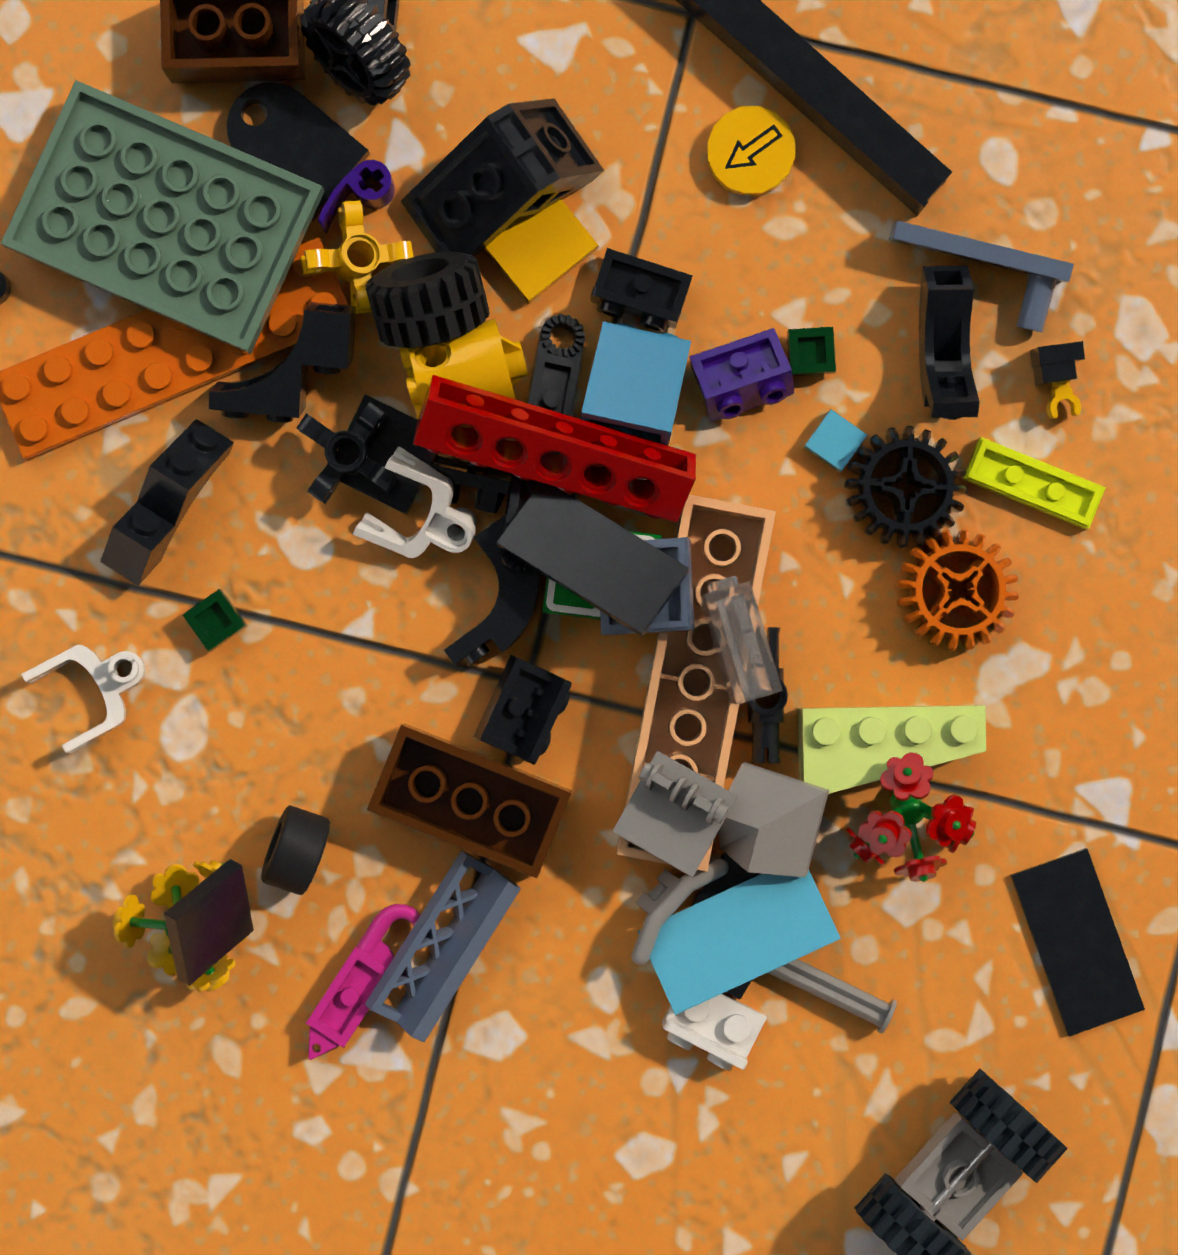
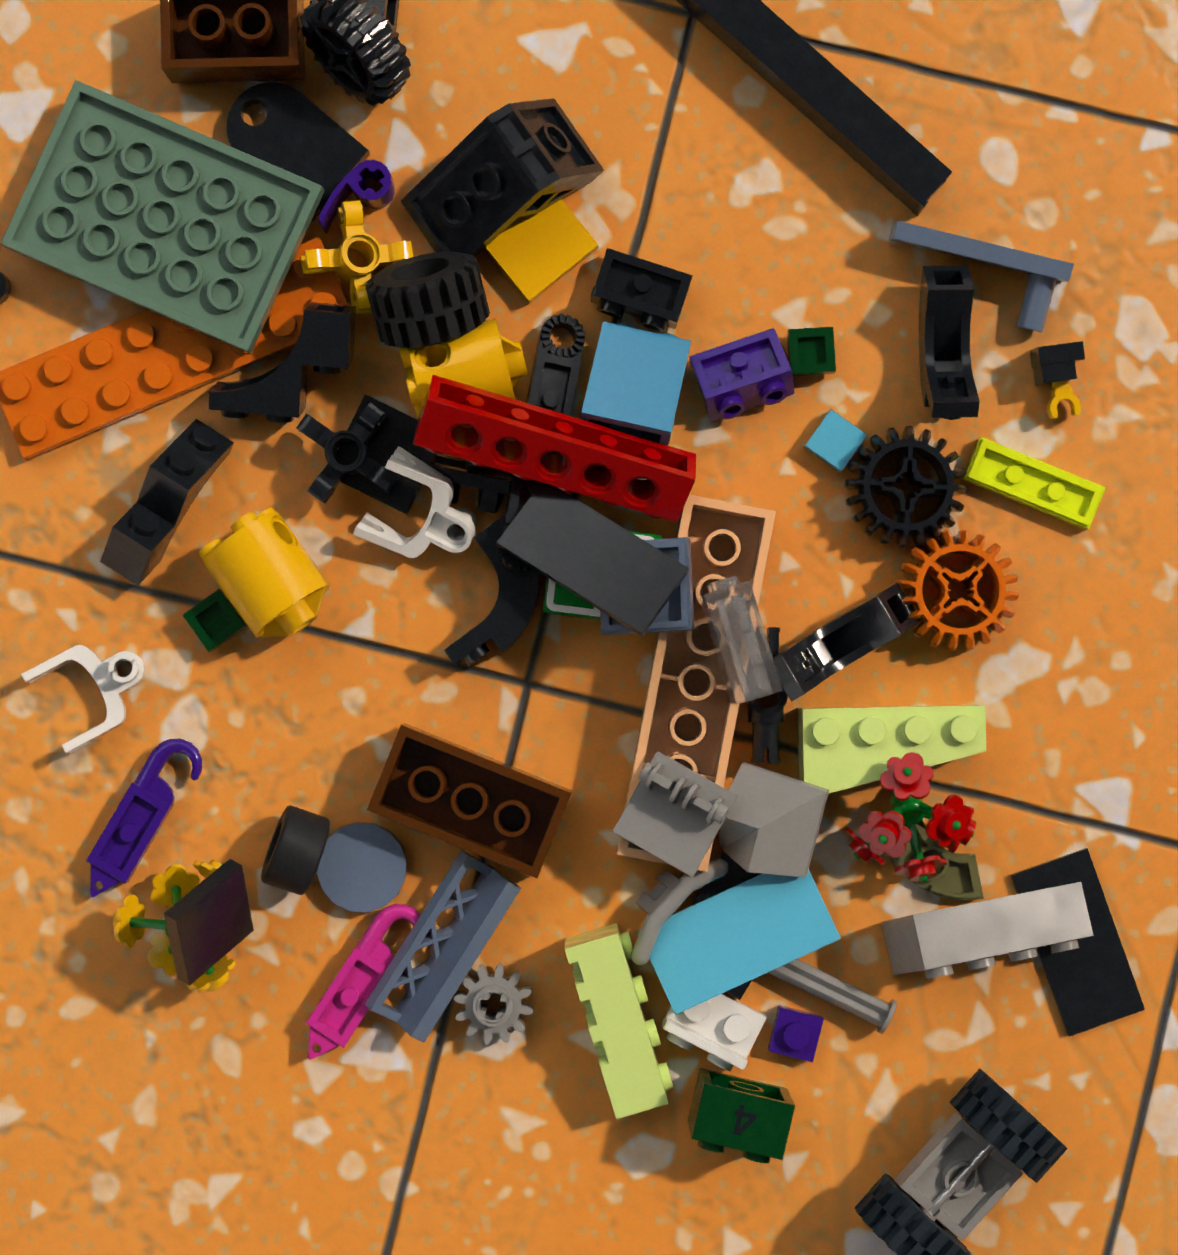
black bracket [473,655,572,765] -> none
yellow tile [707,106,796,197] -> none
none -> dark purple plate [86,738,202,897]
none -> yellow cylinder [198,507,330,638]
none -> sand blue tile [317,822,407,912]
none -> light grey gear [454,962,534,1045]
none -> yellowish green wedge [564,923,674,1119]
none -> dark green brick [688,1068,795,1163]
none -> black arch [768,582,921,701]
none -> dark purple plate [768,1005,824,1062]
none -> light grey wedge [882,882,1094,979]
none -> olive tile [886,820,984,900]

